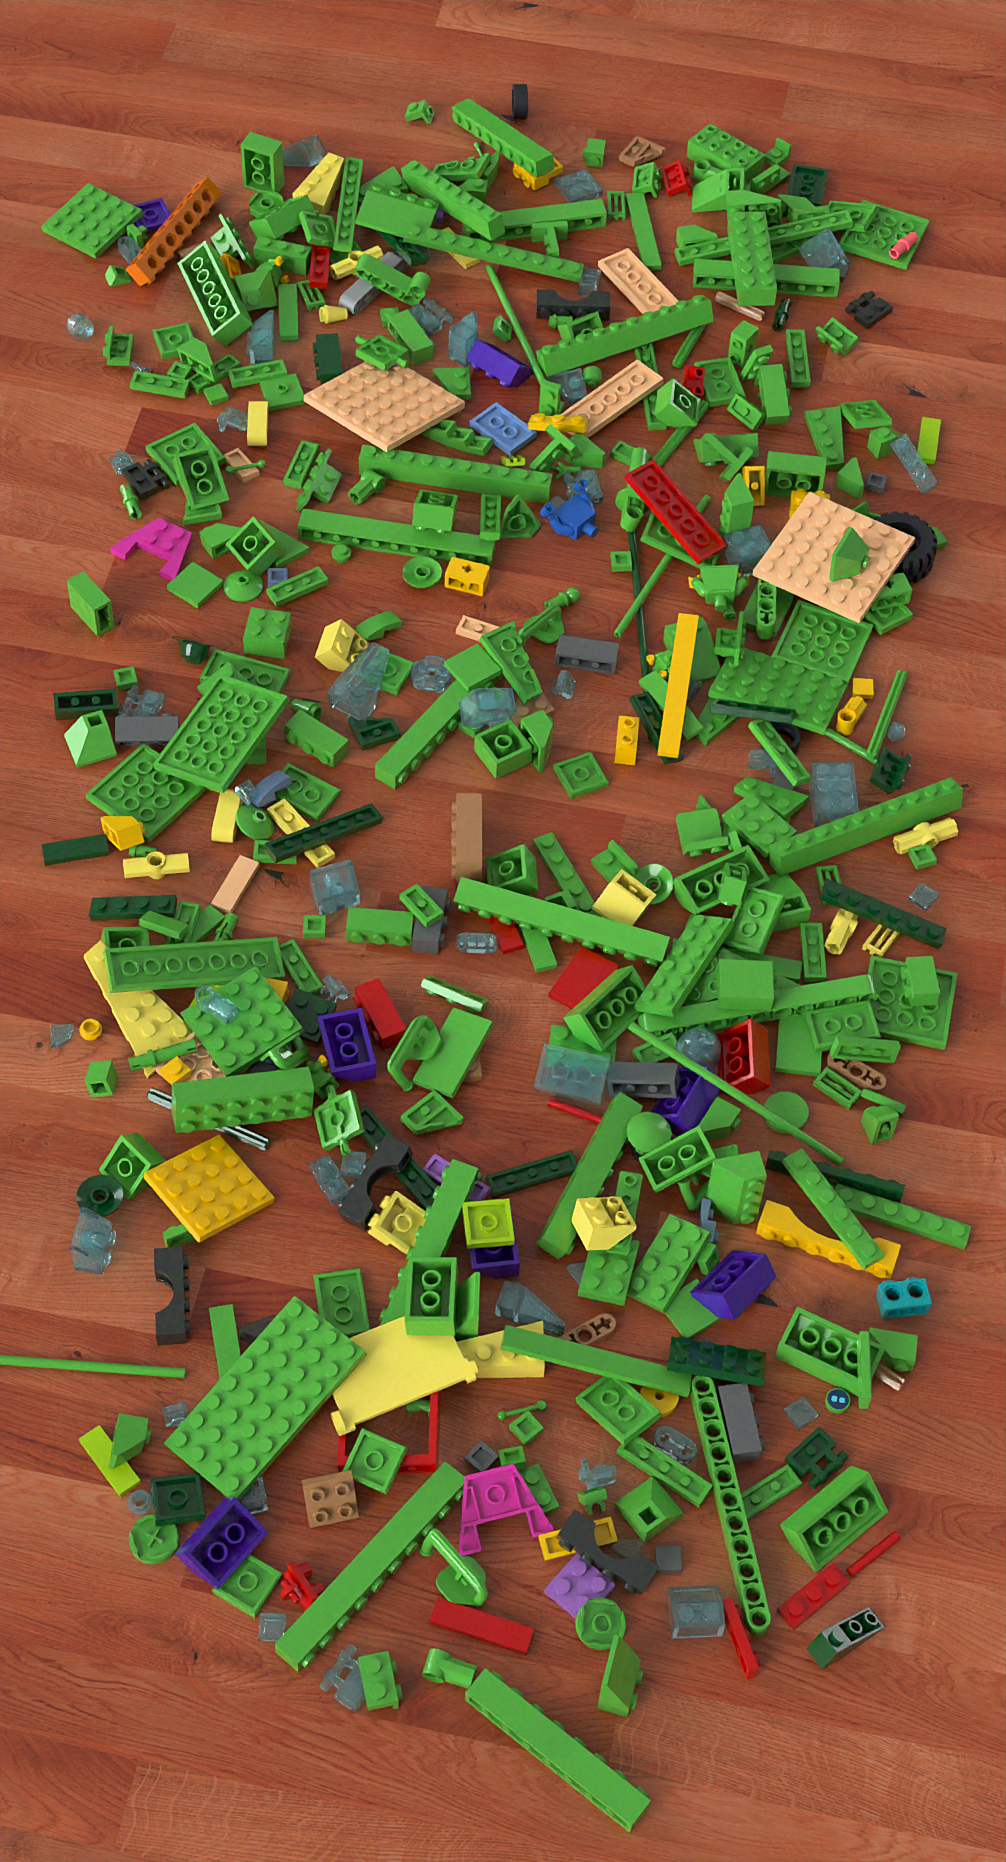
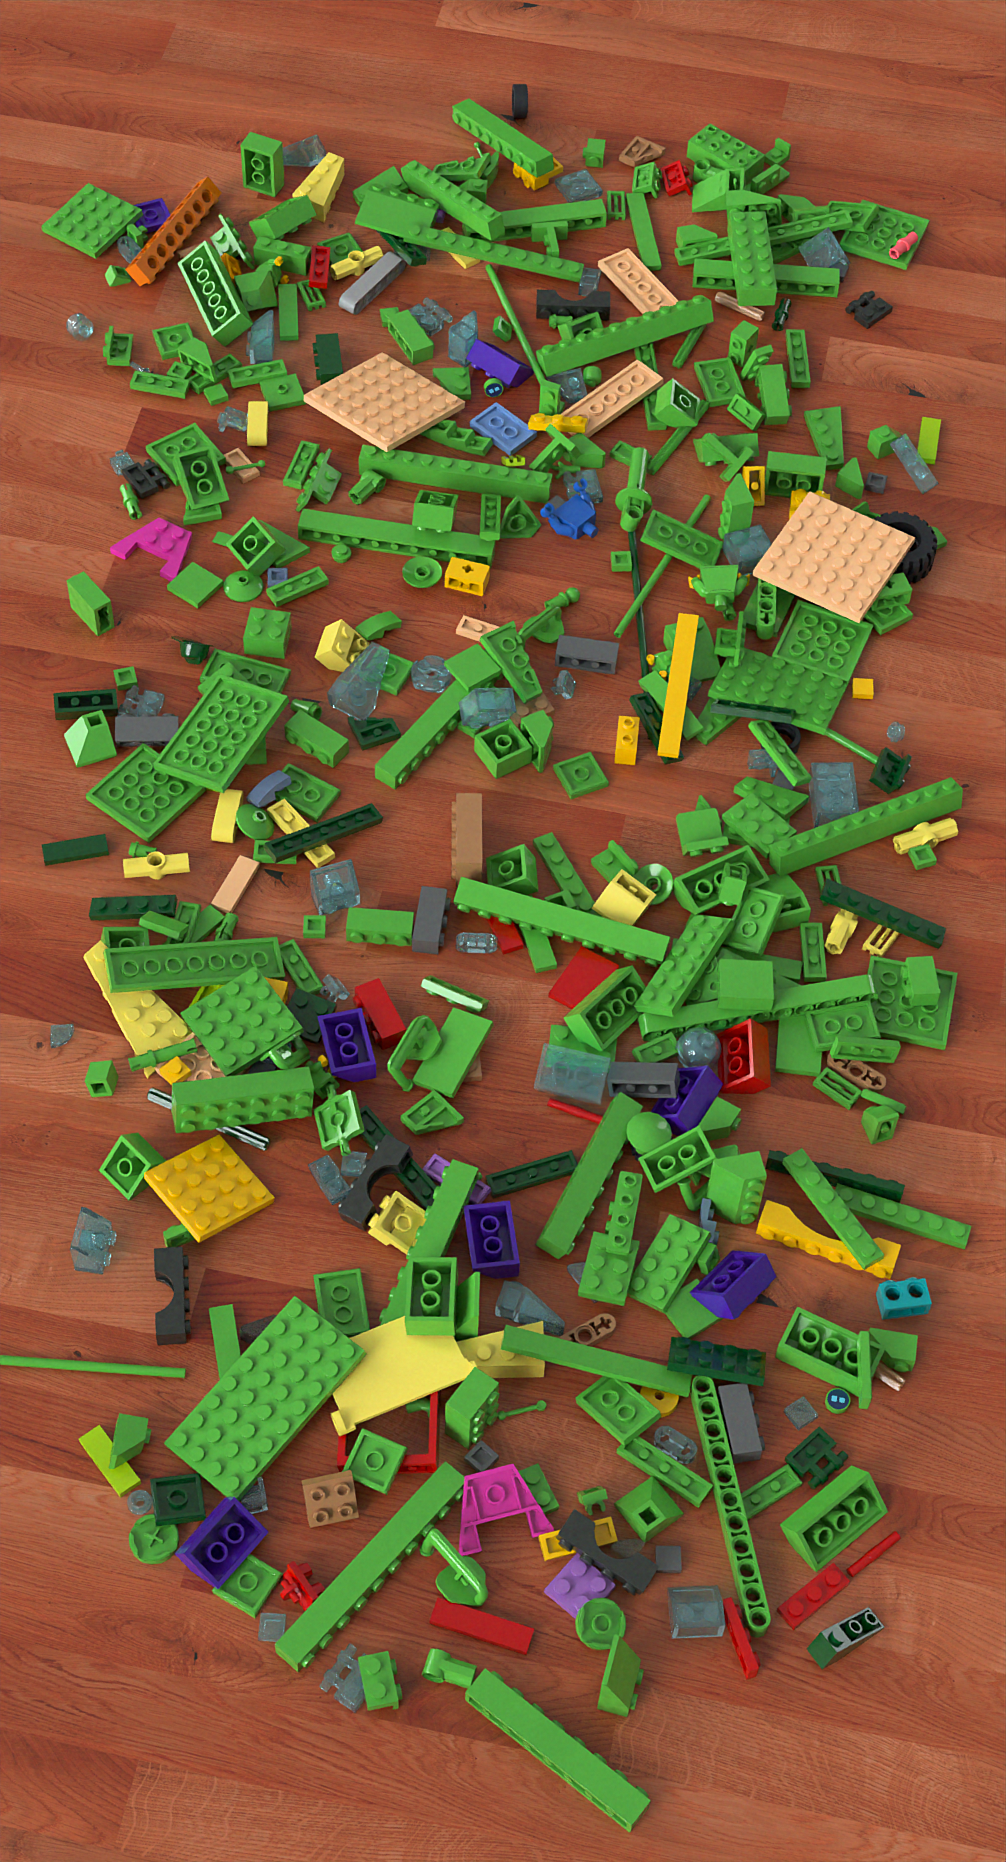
dark green dish [76,1175,123,1217] -> none
yellow plate [79,1019,102,1041] -> none
yellow slope [101,816,145,851] -> none
clear light blue plate [162,1401,189,1427] -> none
clear light blue piece [195,985,239,1024] -> none
bright green slope [200,523,241,559] -> none
clear light blue tile [234,780,256,806] -> none
bright green plate [249,191,284,218] -> none
bright green plate [299,210,336,248] -> none
light yellow cone [319,305,348,324] -> none
bright green plate [333,157,363,253] -> none
bright green beam [354,254,431,306] -> none
bright green plate [355,334,410,371] -> none
bright green plate [400,884,444,928] -> none
bright green bracket [405,100,434,124] -> none
lime plate [462,1198,515,1249] -> none
bright green plate [498,1446,527,1471] -> none
bright green plate [509,1411,544,1446] -> none
light yellow slope [571,1196,637,1251] -> none
clear light blue bracket [577,1457,617,1489] -> none
red plate [624,459,728,565] -> none
bright green piece [628,1022,844,1166] -> none
red hips [682,365,705,401] -> none
bright green plate [728,831,742,853] -> none
bright green tile [764,1092,809,1134] -> none
dark green plate [787,164,828,207] -> none
bright green bracket [815,317,860,357] -> none
bright green slope [829,526,870,582] -> none
yellow piece [835,696,867,736] -> none
bright green tile [840,400,892,429] -> none
bright green axle [866,669,908,760] -> none
clear light blue tile [908,882,939,911] -> none
none -> bright green brick [445,1367,500,1450]
none -> tile [484,378,503,397]

